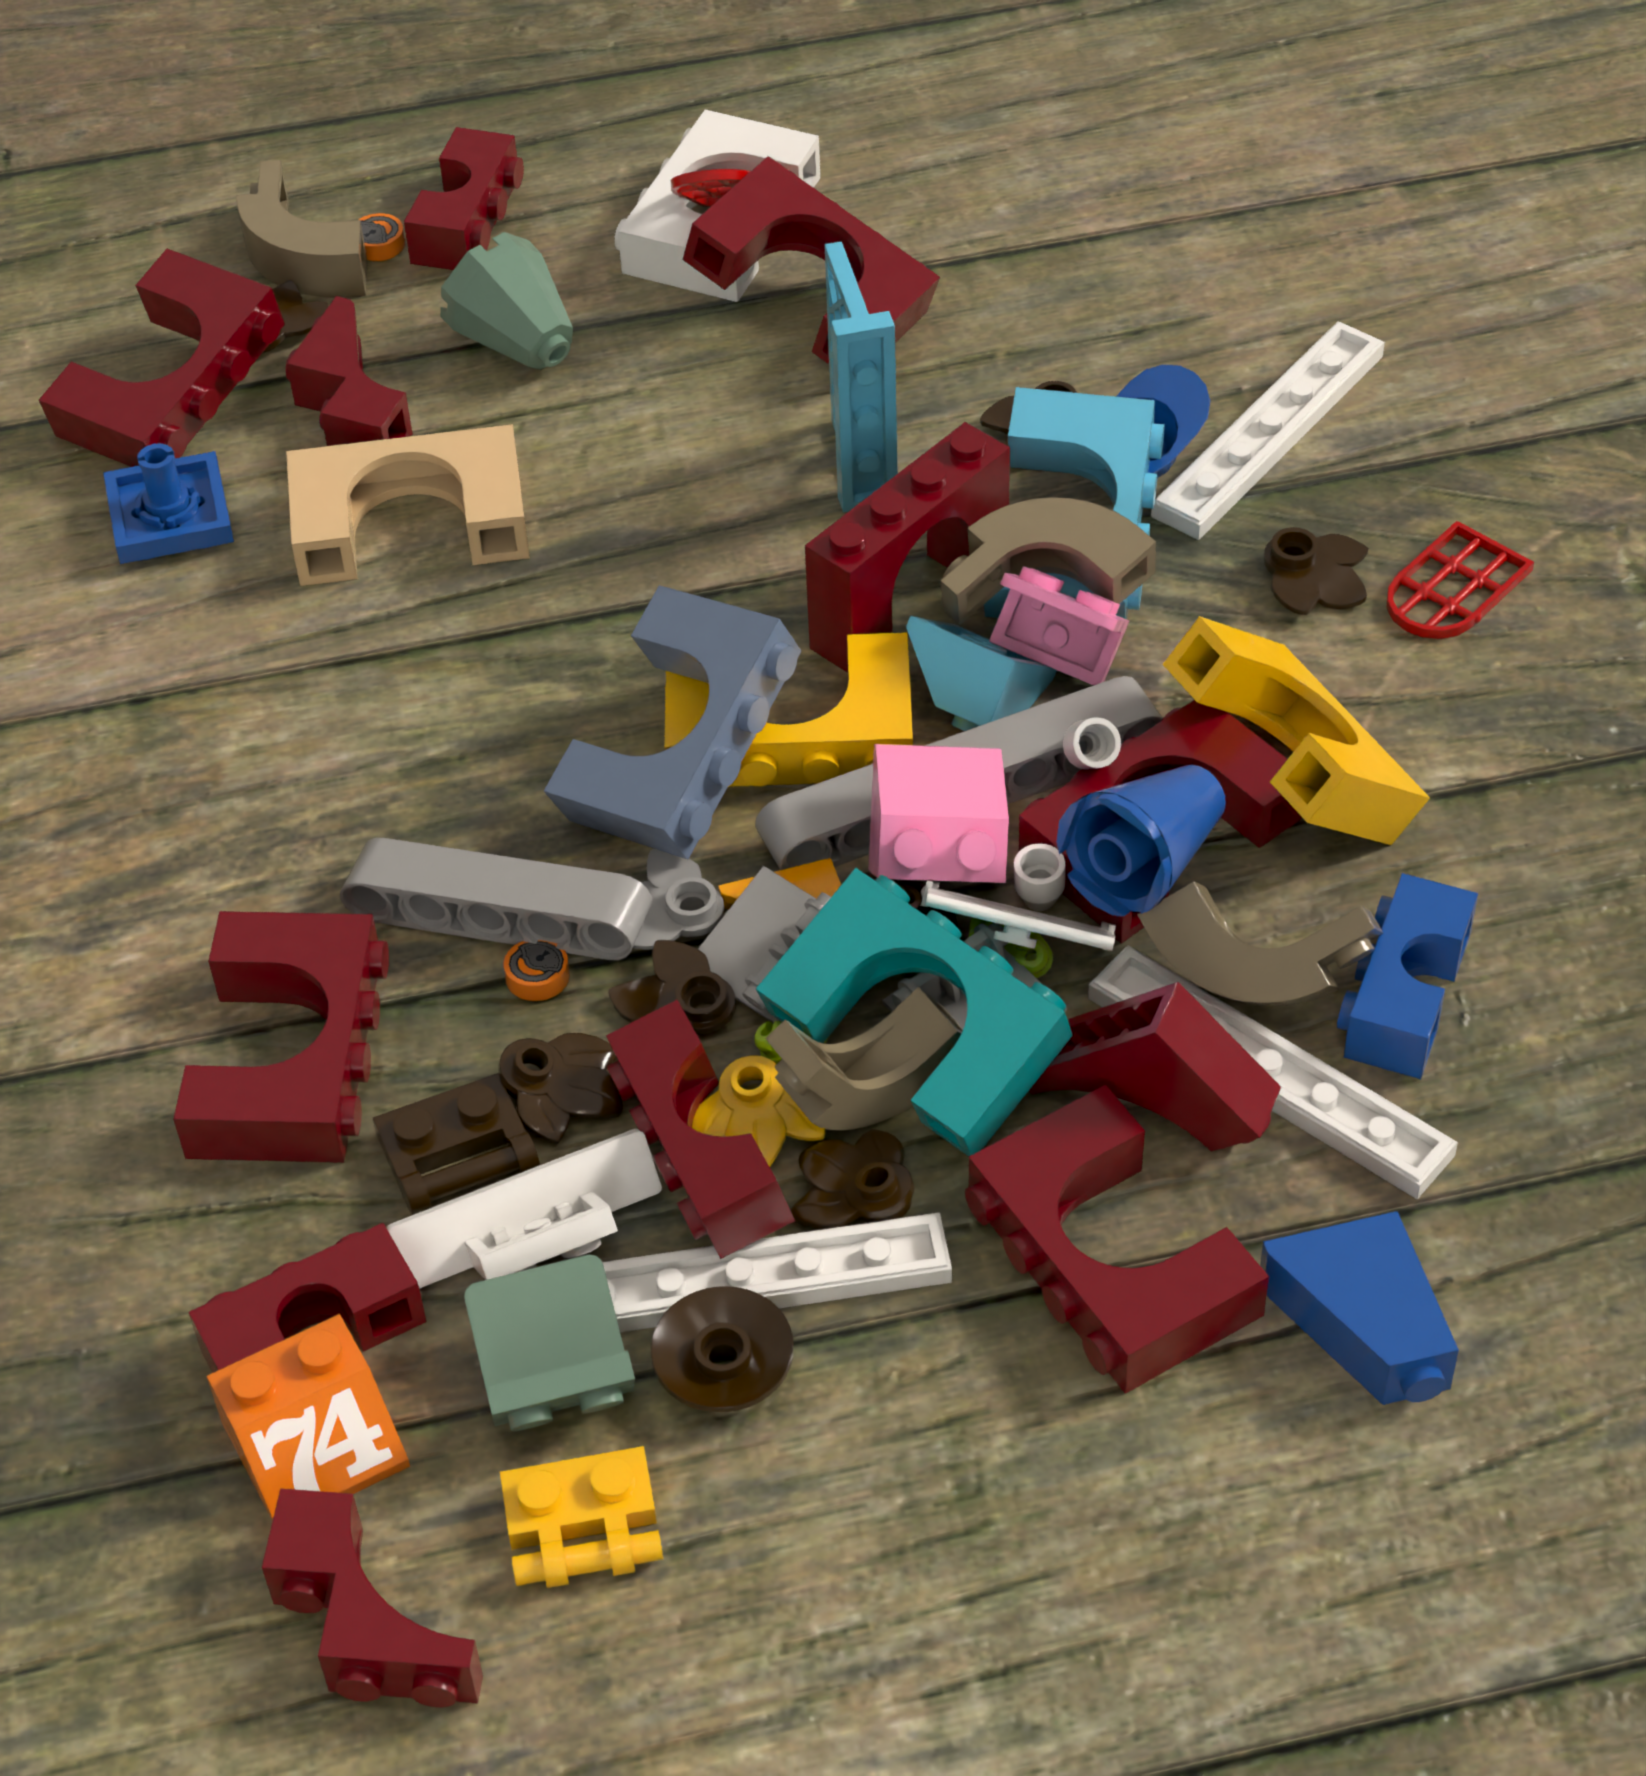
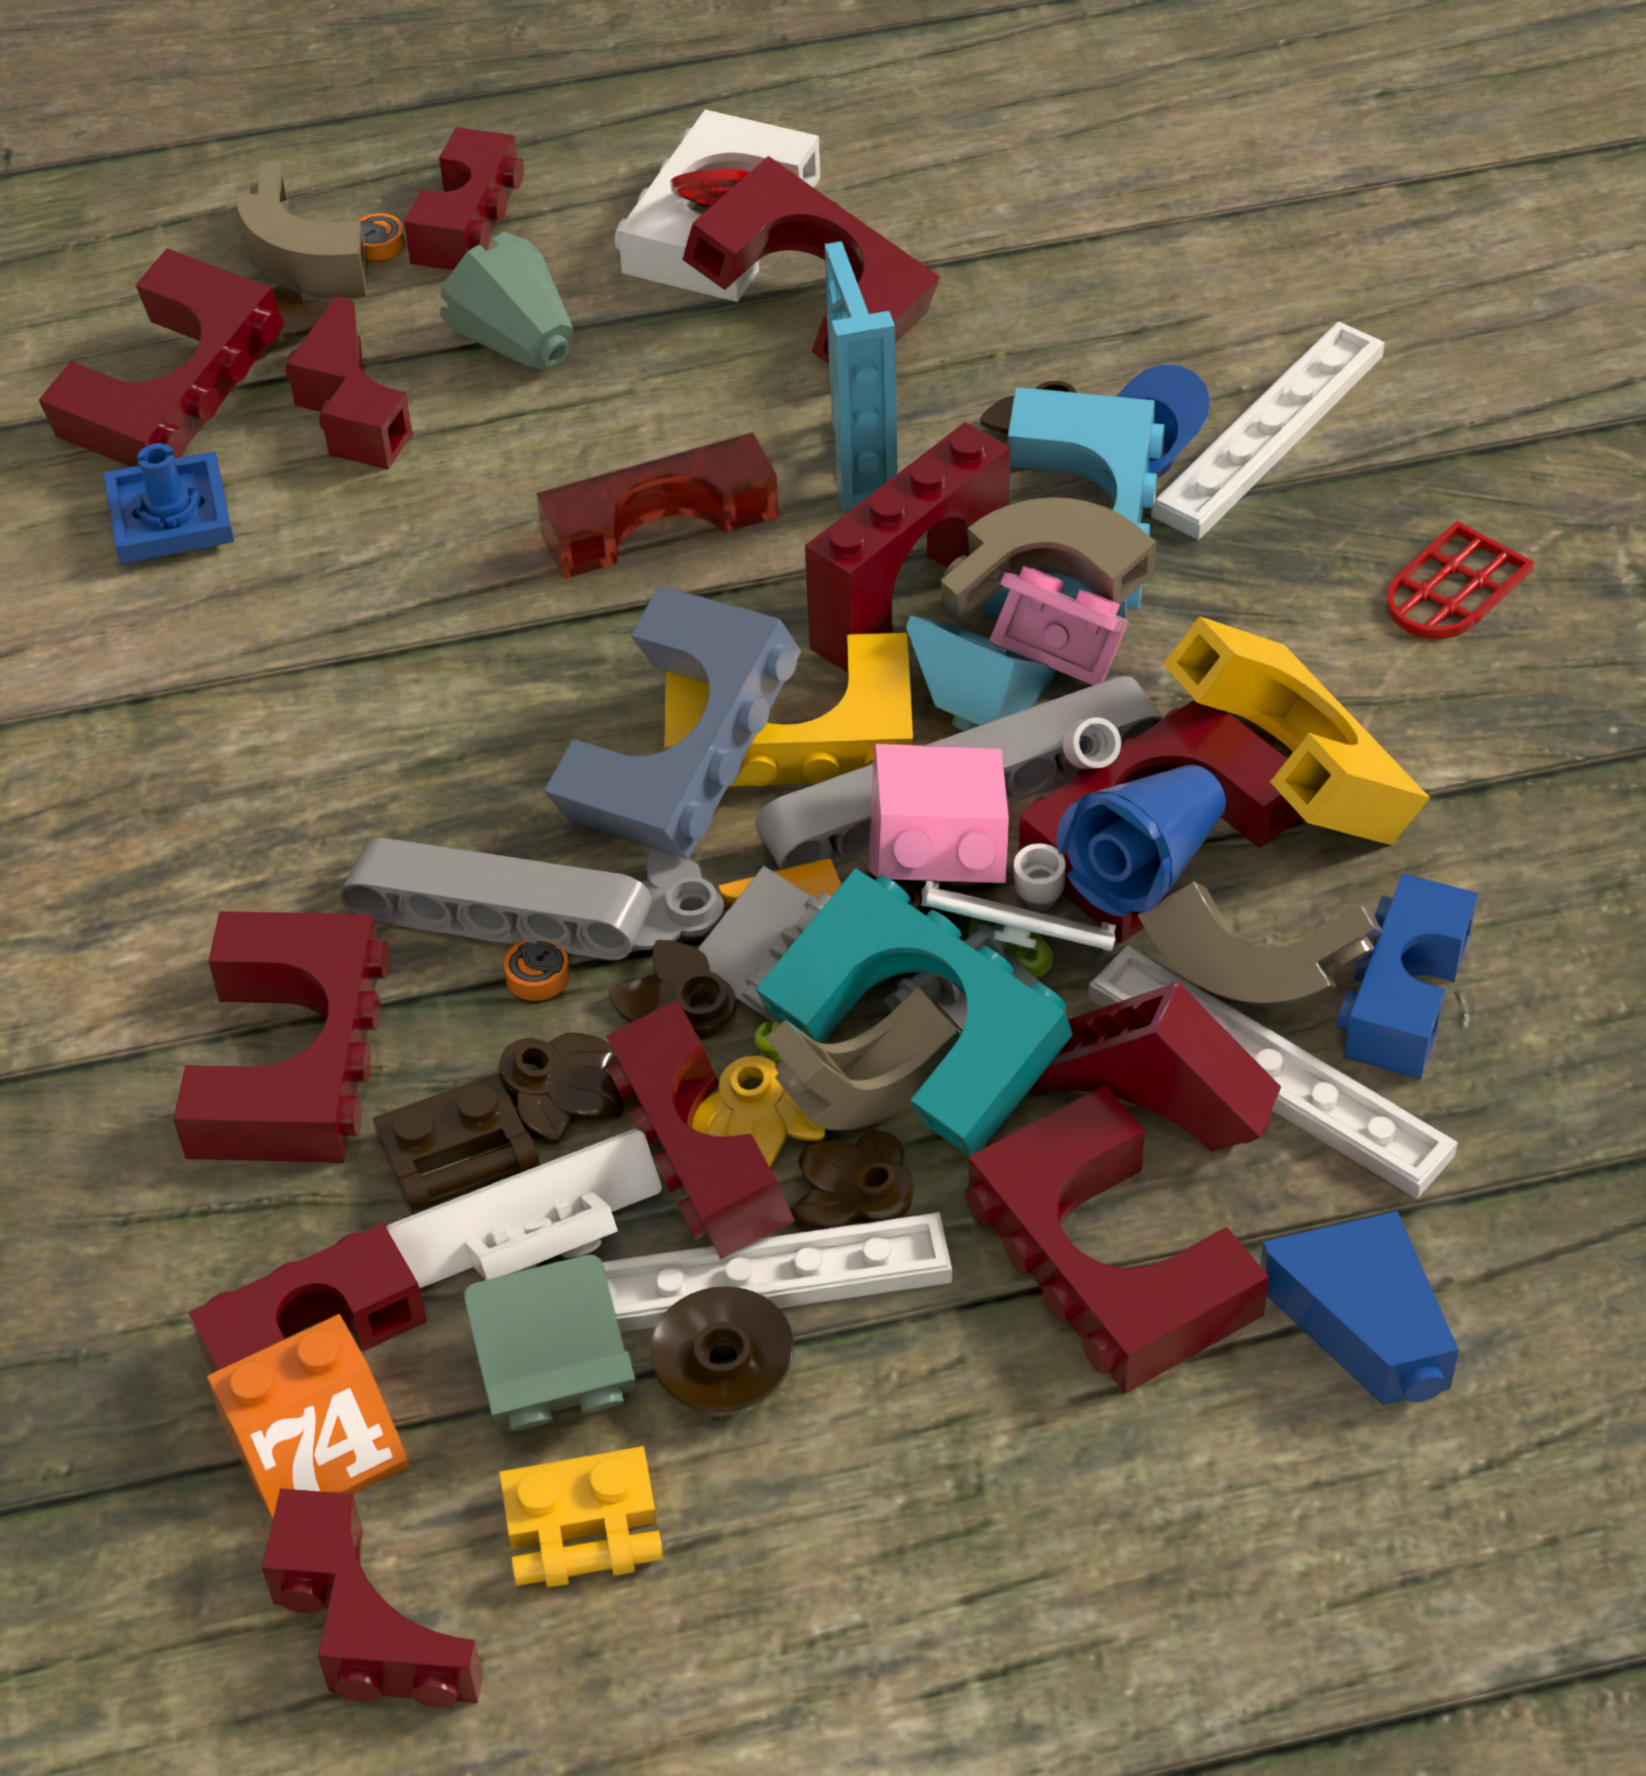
tan arch [286,424,530,586] -> none
dark brown plate [1264,527,1369,615] -> none
none -> clear red arch [536,432,779,579]

